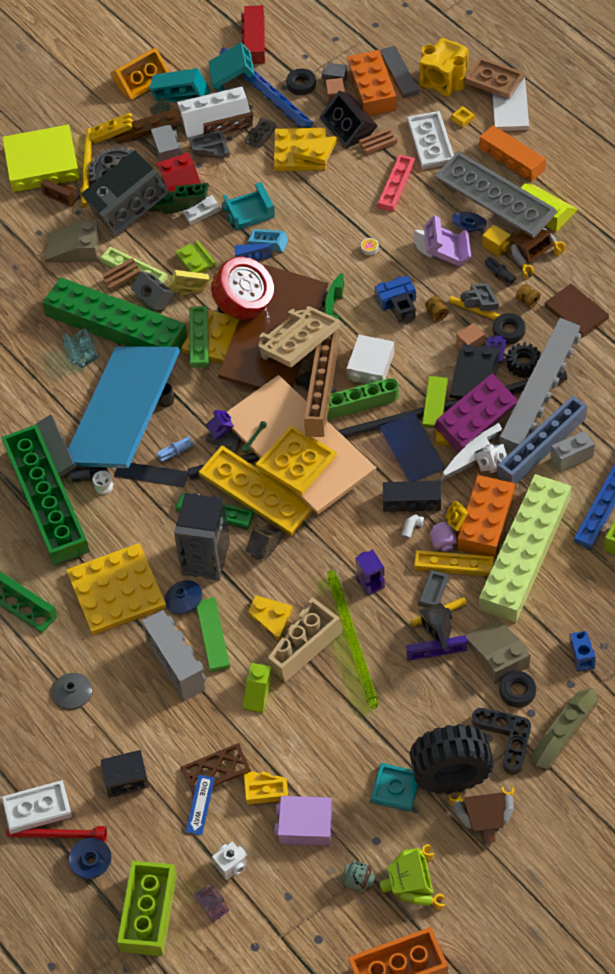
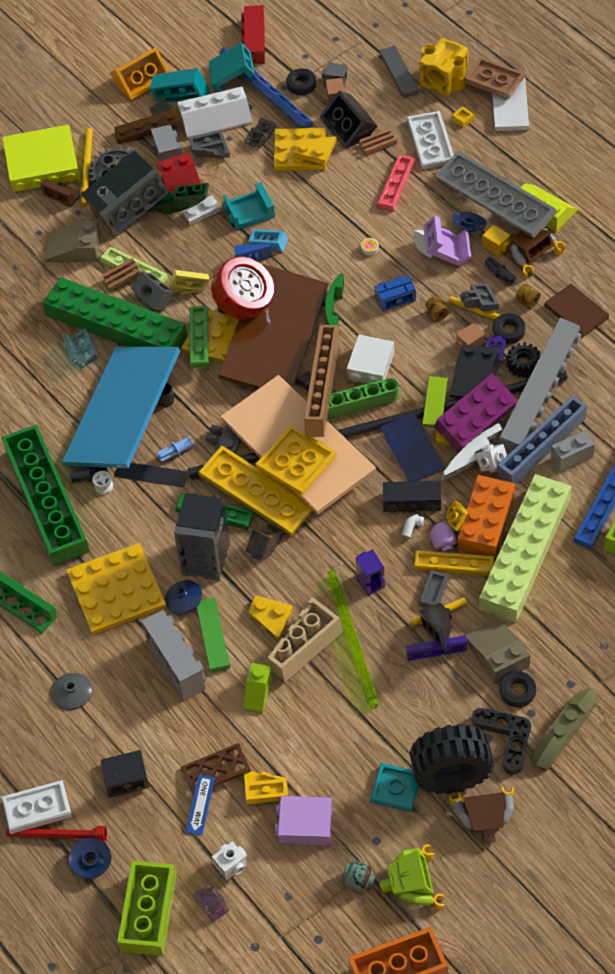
dark grey tile [35,414,76,477] -> none
yellow hinge [91,113,132,144] -> none
lime plate [175,240,216,273] -> none
reddish brown window [203,112,253,134] -> none
dark purple bracket [206,410,234,440] -> none
dark green hinge [242,421,267,453] -> none
tan plate [259,306,341,367] -> none
orange brick [347,50,396,116] -> none
black brick [391,293,416,323] -> none
orange brick [479,125,546,182] -> none
blue leg [569,631,596,671] -> none

